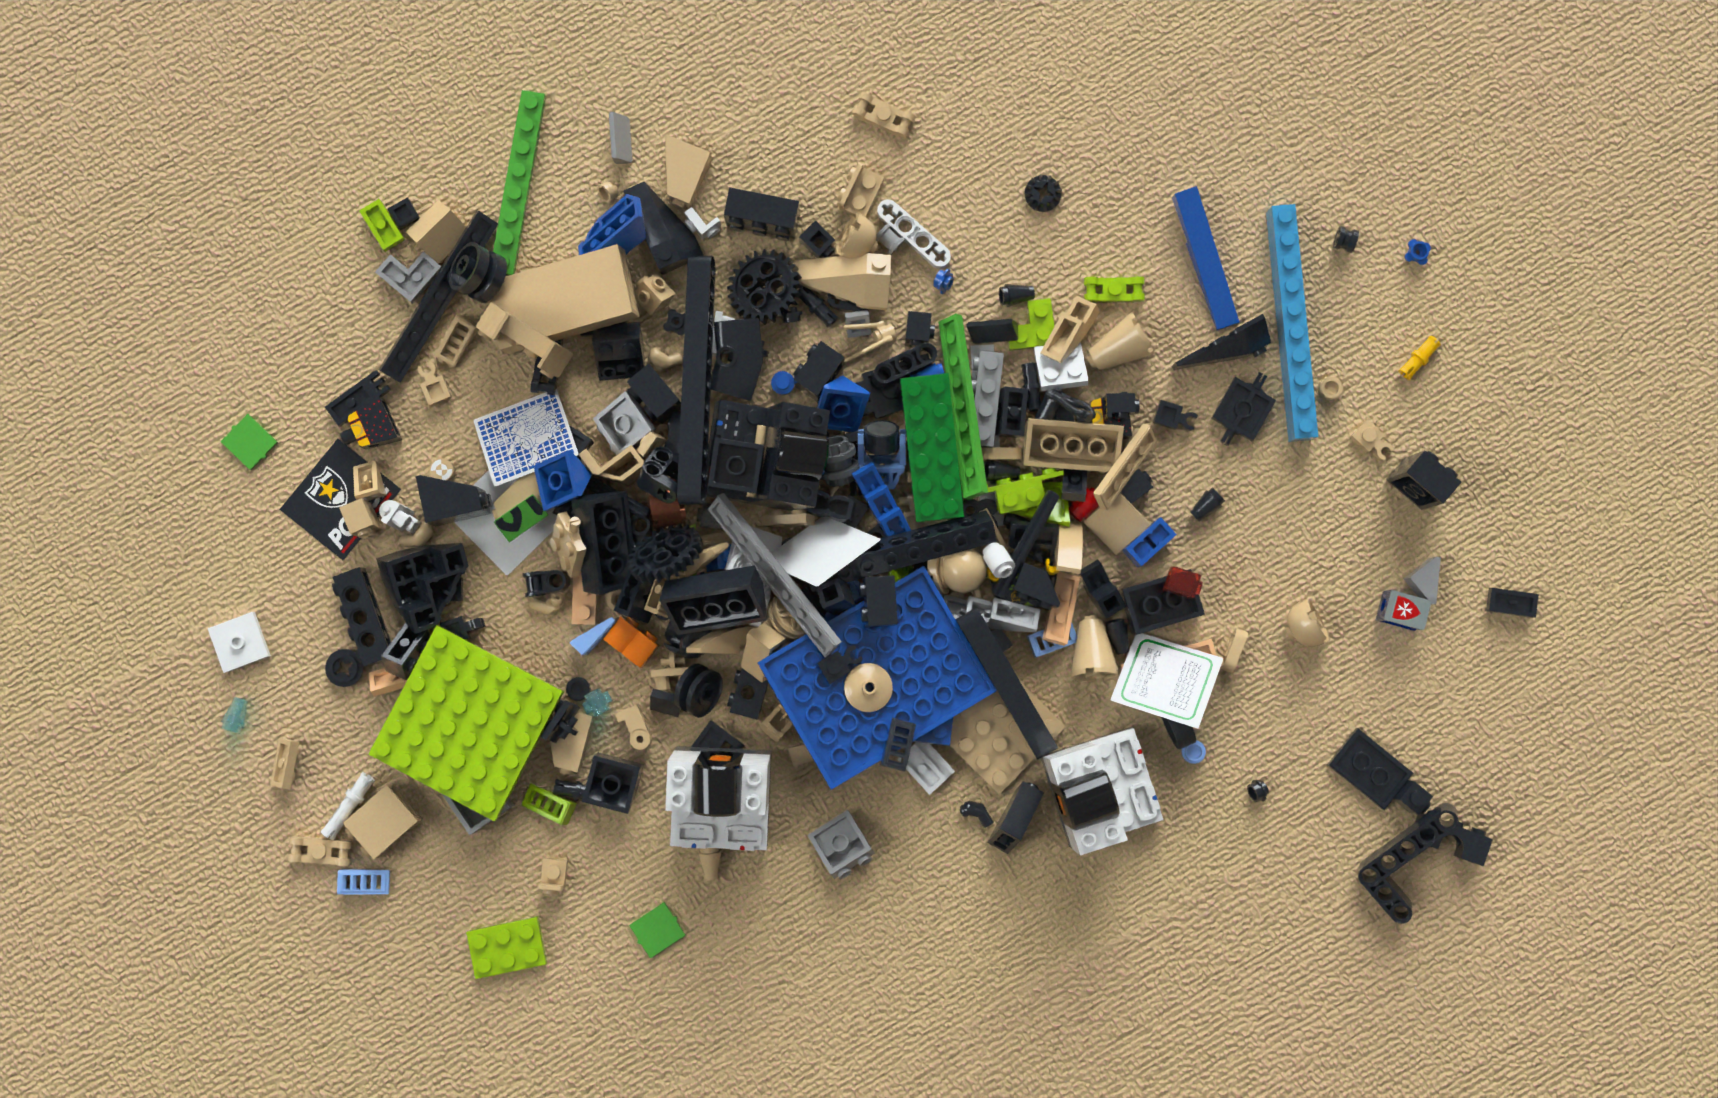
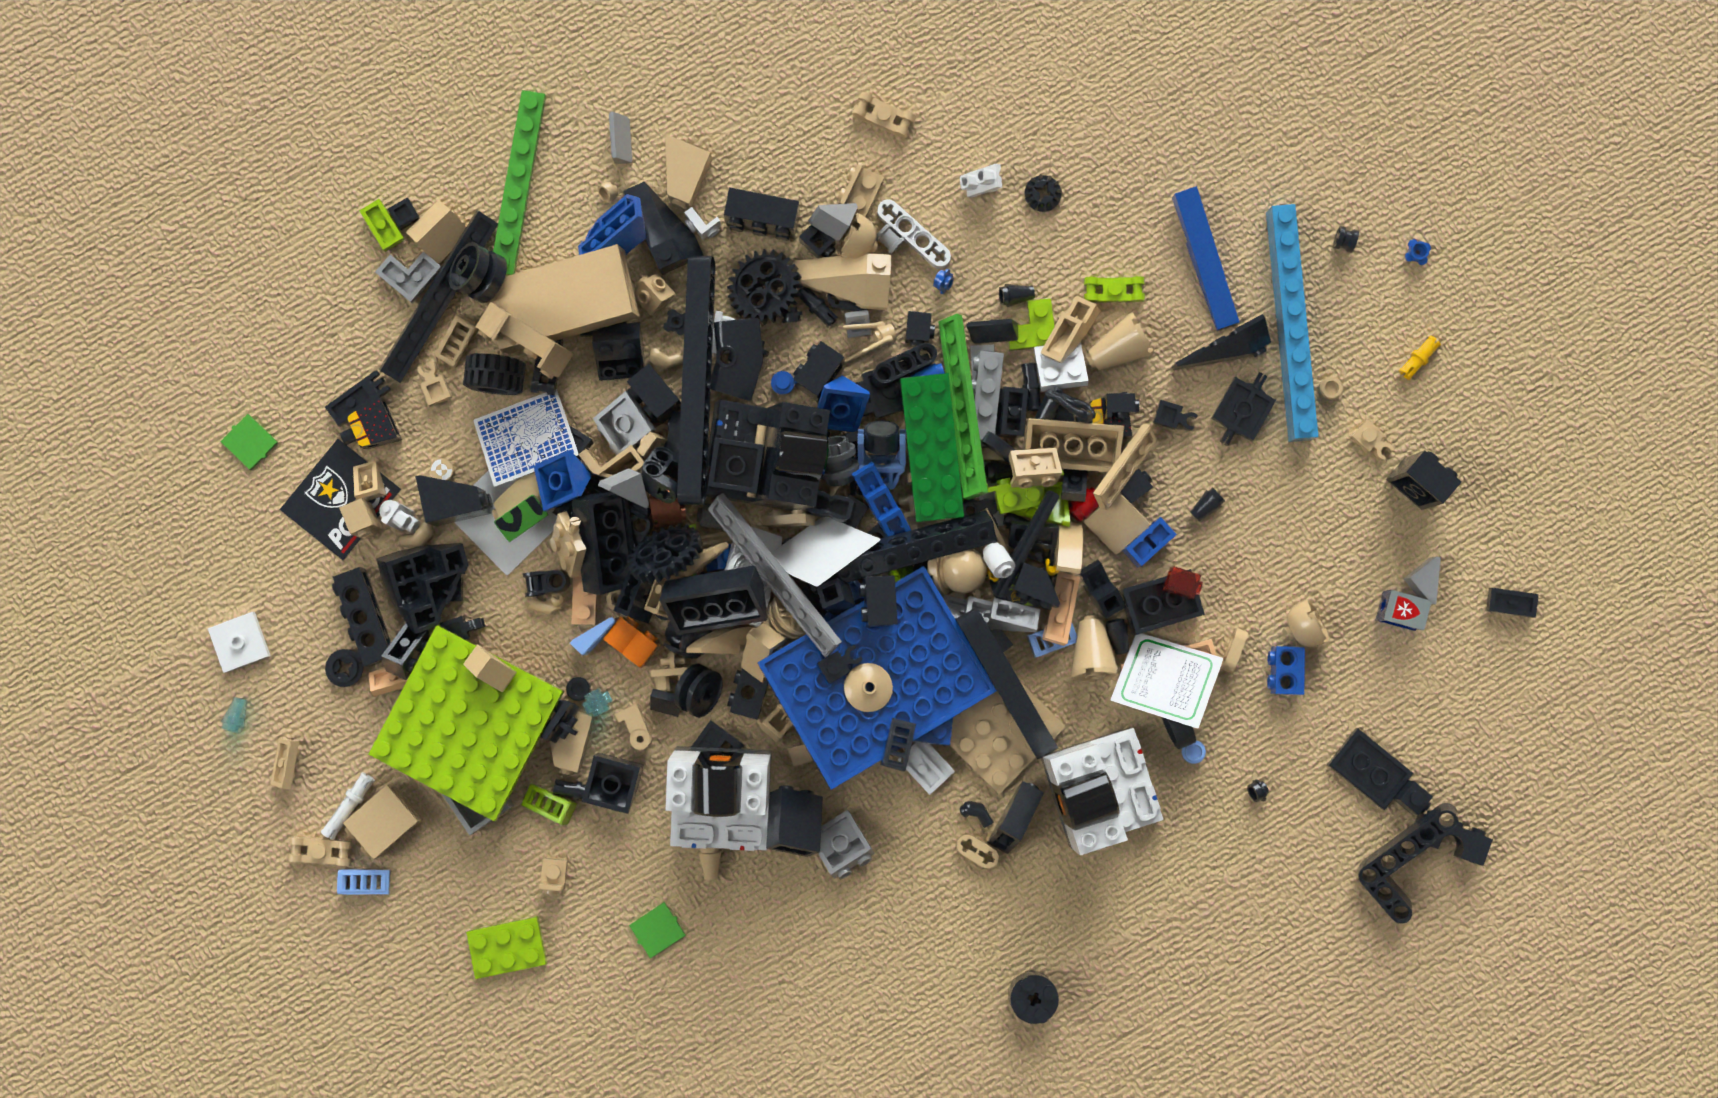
none -> black tyre [463,353,526,395]
none -> tan slope [463,644,517,692]
none -> light grey slope [598,468,649,508]
none -> black brick [766,785,823,857]
none -> light grey slope [808,203,858,241]
none -> tan beam [956,834,999,868]
none -> white hips [960,164,1002,197]
none -> black beam [981,431,1015,463]
none -> tan bracket [1008,448,1062,489]
none -> black brick [1008,971,1059,1024]
none -> blue brick [1267,646,1305,695]

